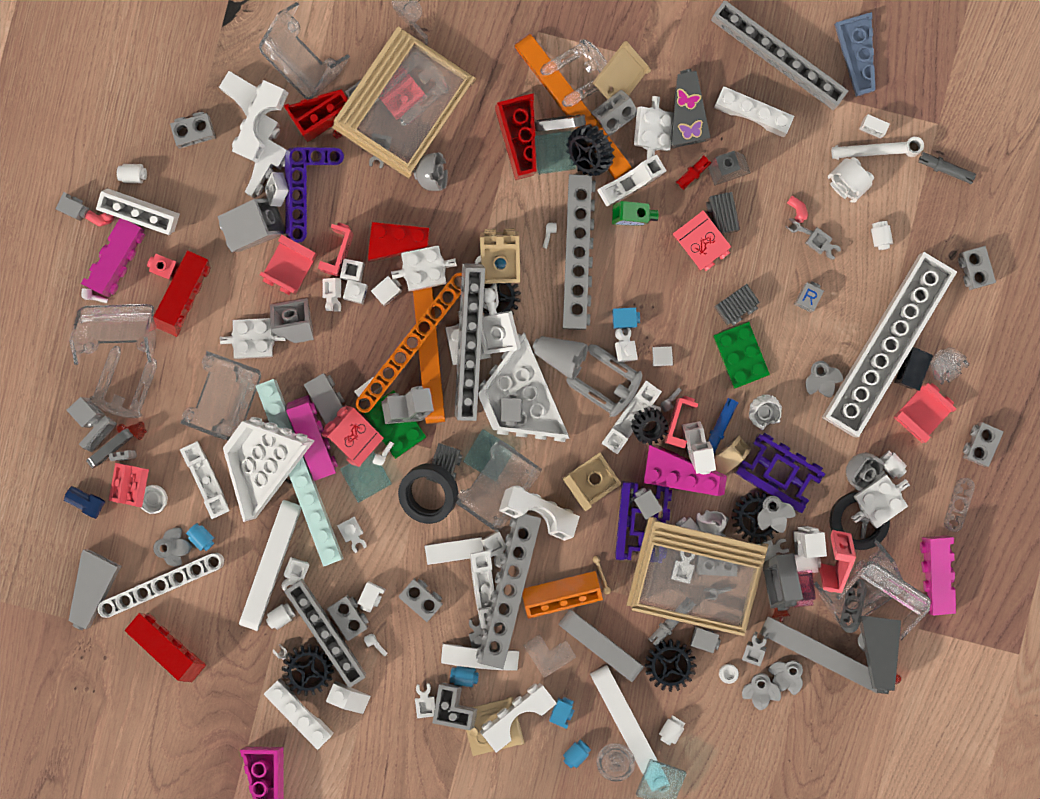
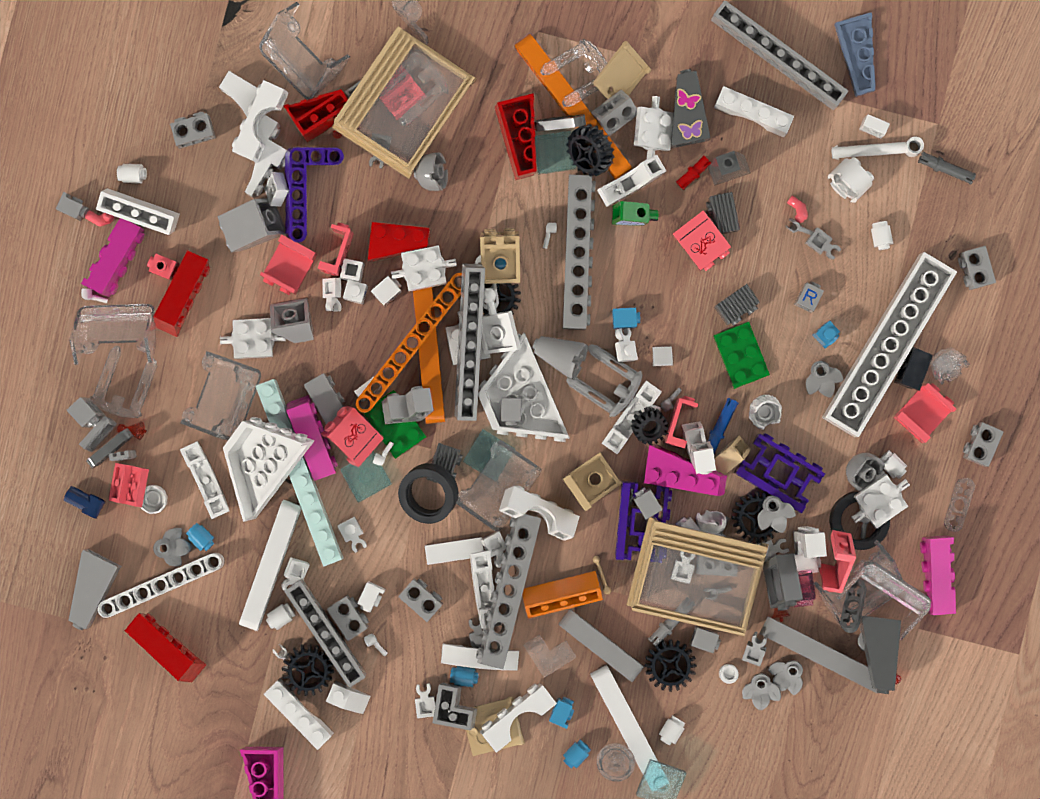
none -> dark azure brick [812,320,840,349]

